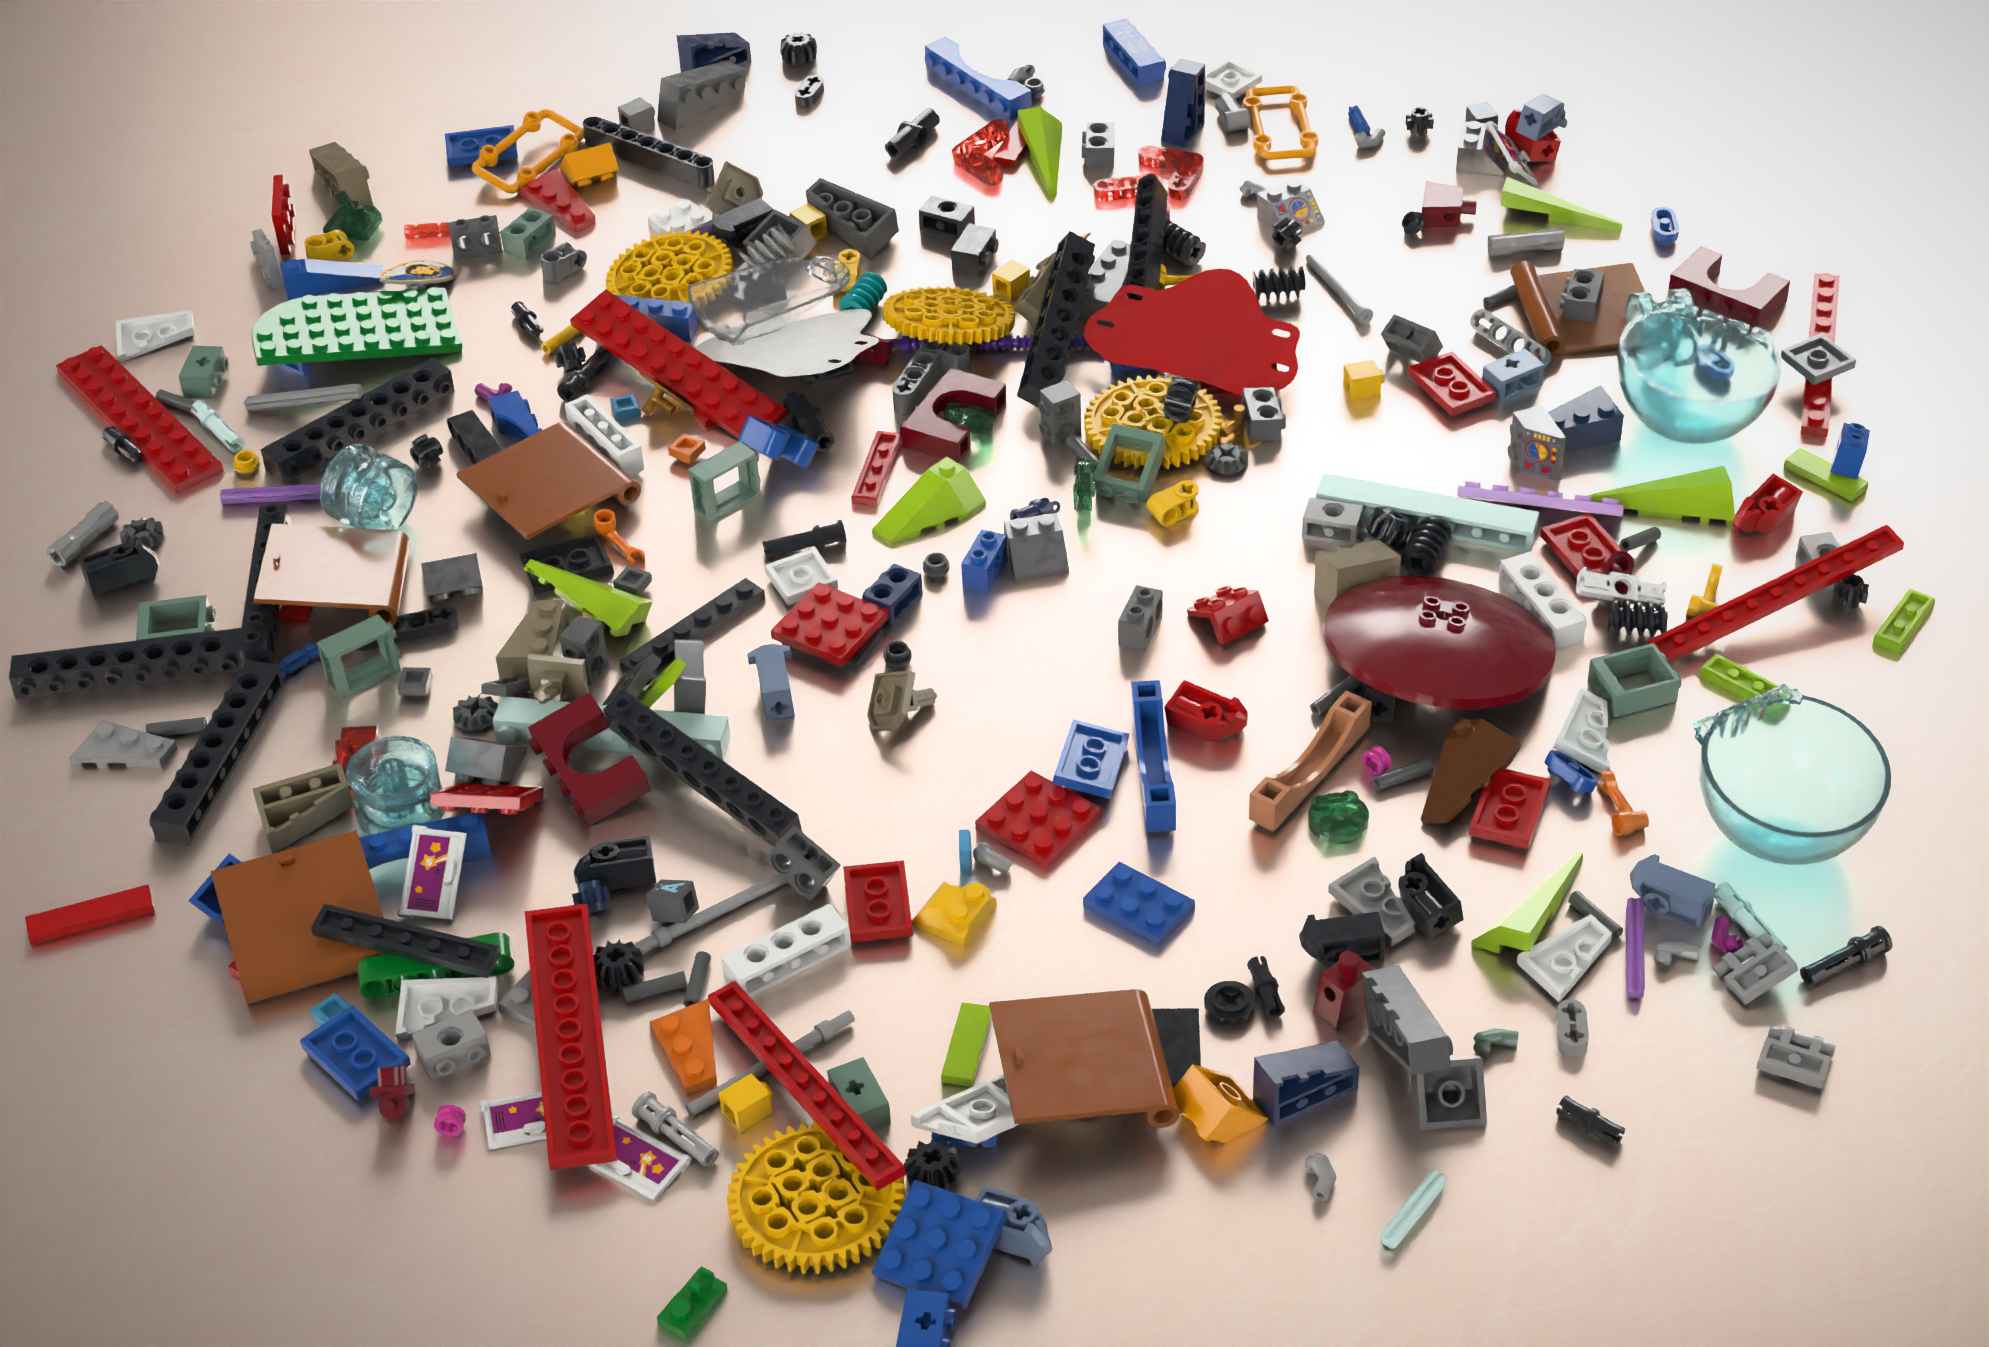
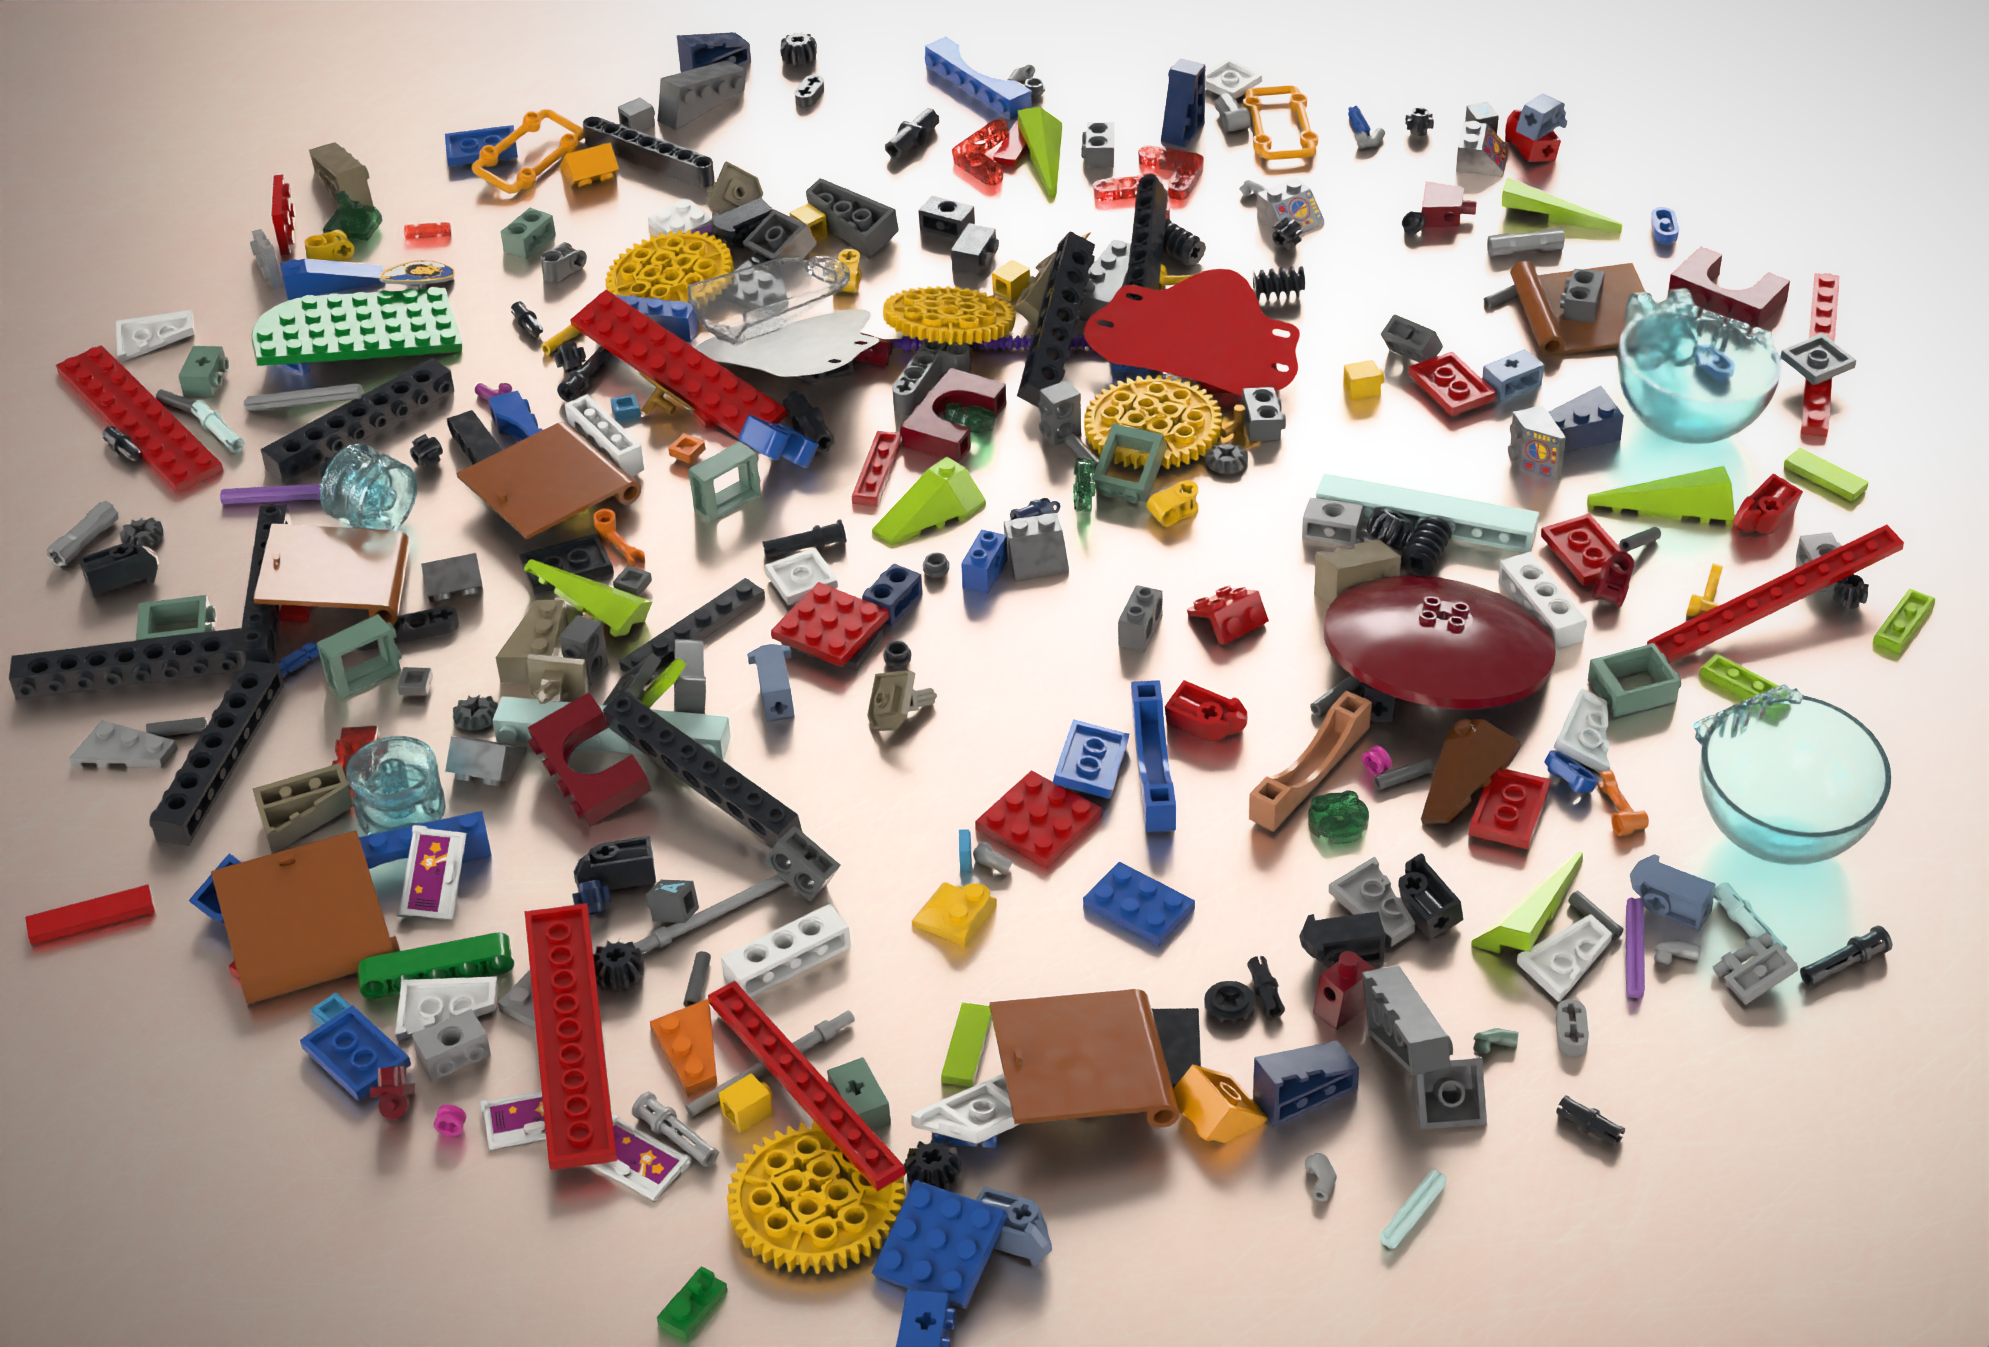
yellow plate [233,450,260,474] -> none
black plate [311,904,500,978] -> none
red plate [430,783,544,814] -> none
dark grey brick [448,215,503,260] -> none
dark grey plate [481,676,531,698] -> none
red wing [519,168,596,233] -> none
dark grey piece [622,971,687,1003] -> none
light grey piece [739,223,795,275] -> none
teal piece [839,272,888,312] -> none
red plate [843,860,913,943] -> none
brick [1102,18,1167,87] -> none
black gear [1163,377,1199,423] -> none
light grey bar [1305,254,1374,325] -> none
lavender plate [1457,481,1624,516] -> none
light grey beam [1470,309,1551,368] -> none
white door [1485,121,1538,185] -> none
white piece [1576,567,1668,609] -> none
black piece [1607,598,1668,638] -> none
magenta arm [1711,916,1744,954] -> none
light grey plate [1756,1025,1836,1089] -> none
blue brick [1830,422,1870,480] -> none

